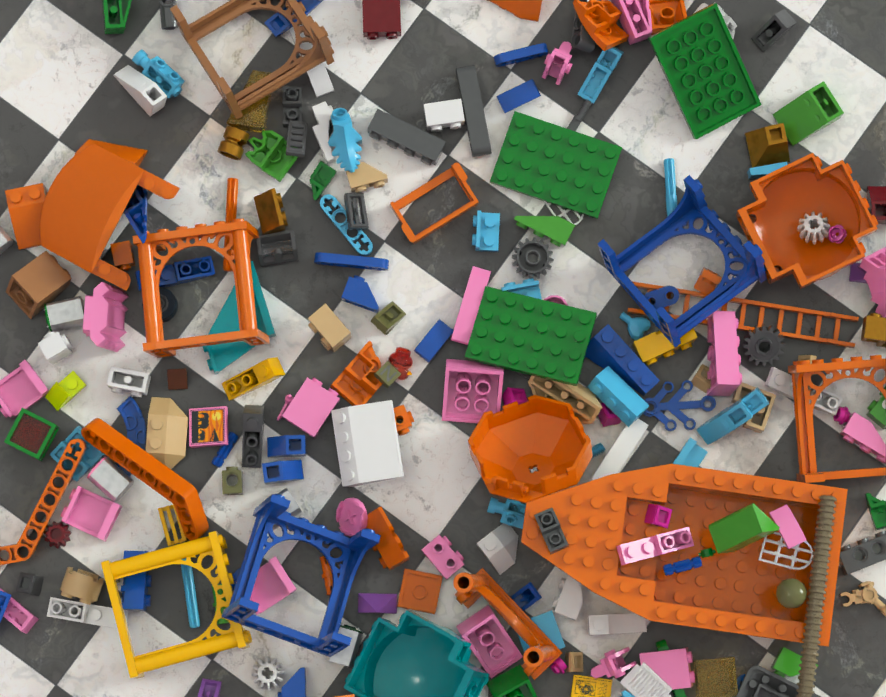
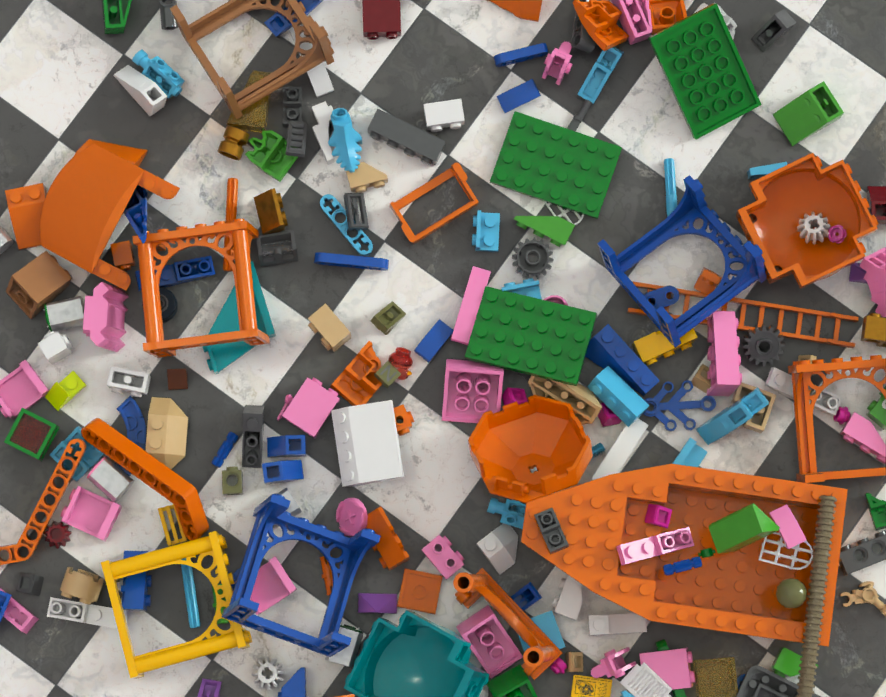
tile [189,406,228,448] -> none
yellow slope [221,357,285,401] -> none
green slope [310,161,337,201] -> none
blue slope [341,275,379,313] -> none
dark grey beam [456,65,492,157] -> none
medium azure rock [619,312,651,340] -> none
pearl gold slope [745,123,790,168] -> none

